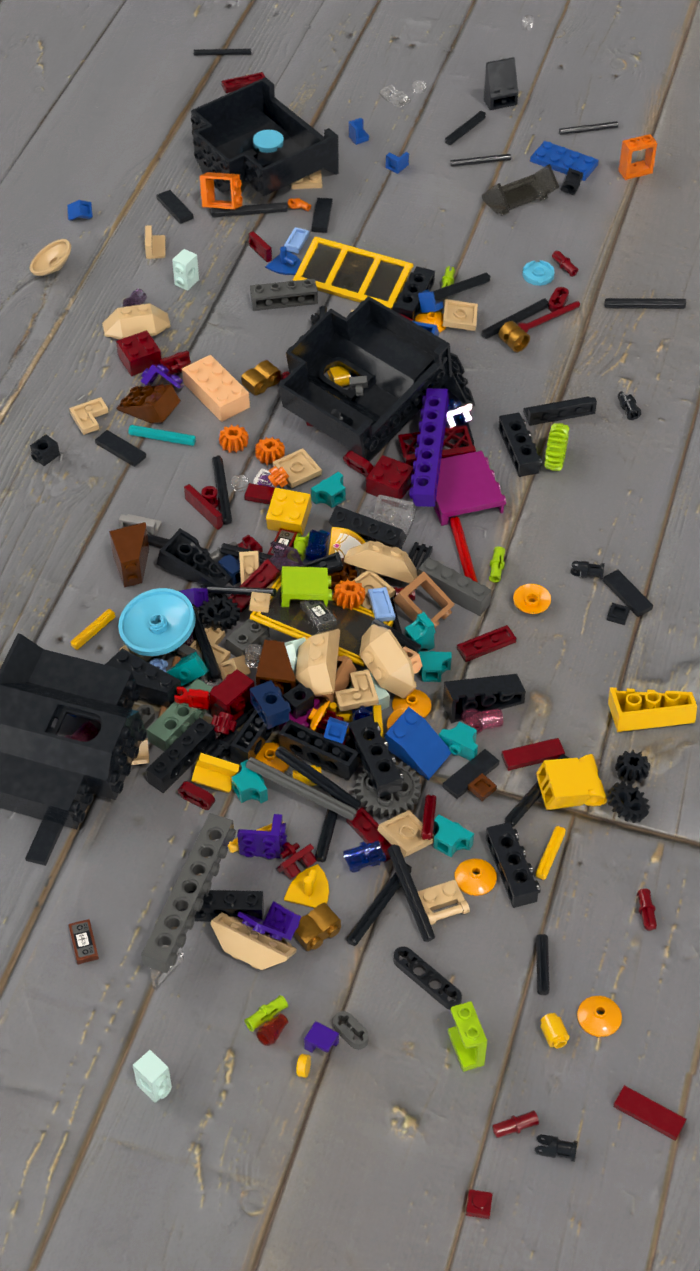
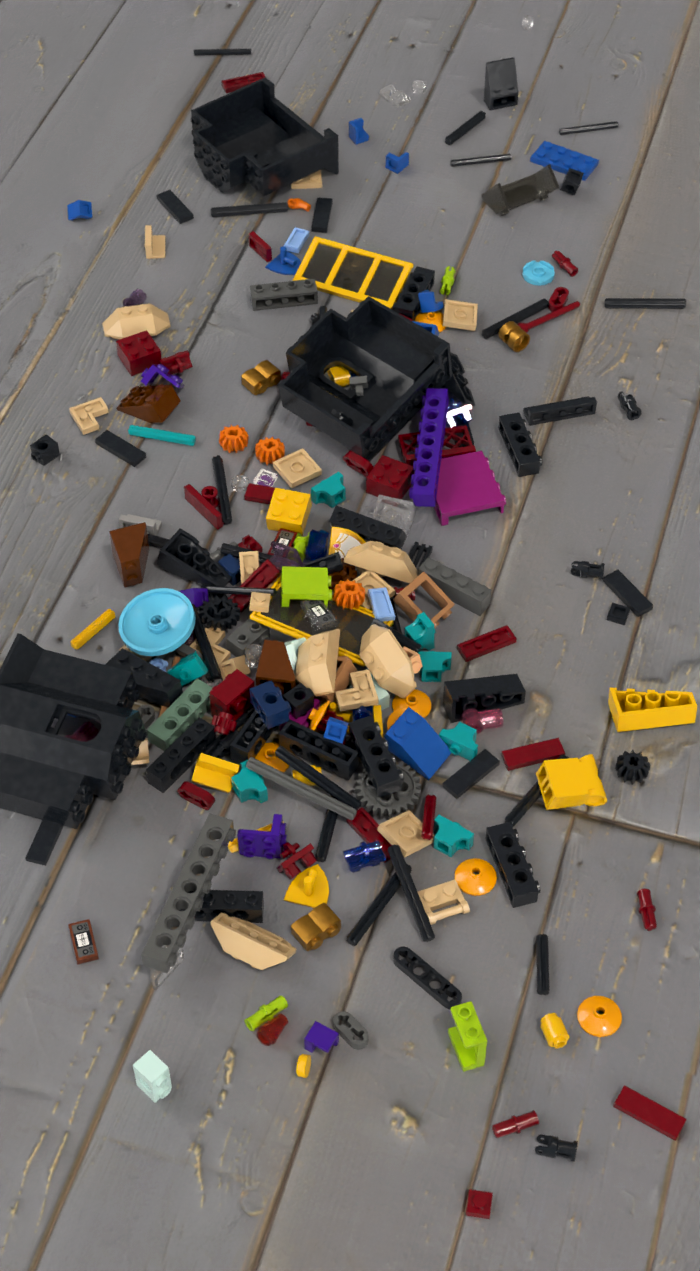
tan dish [30,239,71,276] -> none
light aqua brick [172,249,199,291] -> none
red plate [174,687,210,710] -> none
light nougat brick [182,355,250,422] -> none
orange window [200,172,243,209] -> none
dark purple bracket [237,901,302,941] -> none
medium azure tile [253,130,284,153] -> none
orange gear [268,466,289,488] -> none
black axle [433,273,491,301] -> none
red axle [450,517,478,583] -> none
reddish brown plate [468,773,497,801] -> none
lime pin [489,546,505,583] -> none
light orange dish [513,584,551,614] -> none
yellow axle [535,826,566,880] -> none
lime gear [544,423,569,471] -> none
black gear [606,781,650,823] -> none
orange window [619,134,657,180] -> none

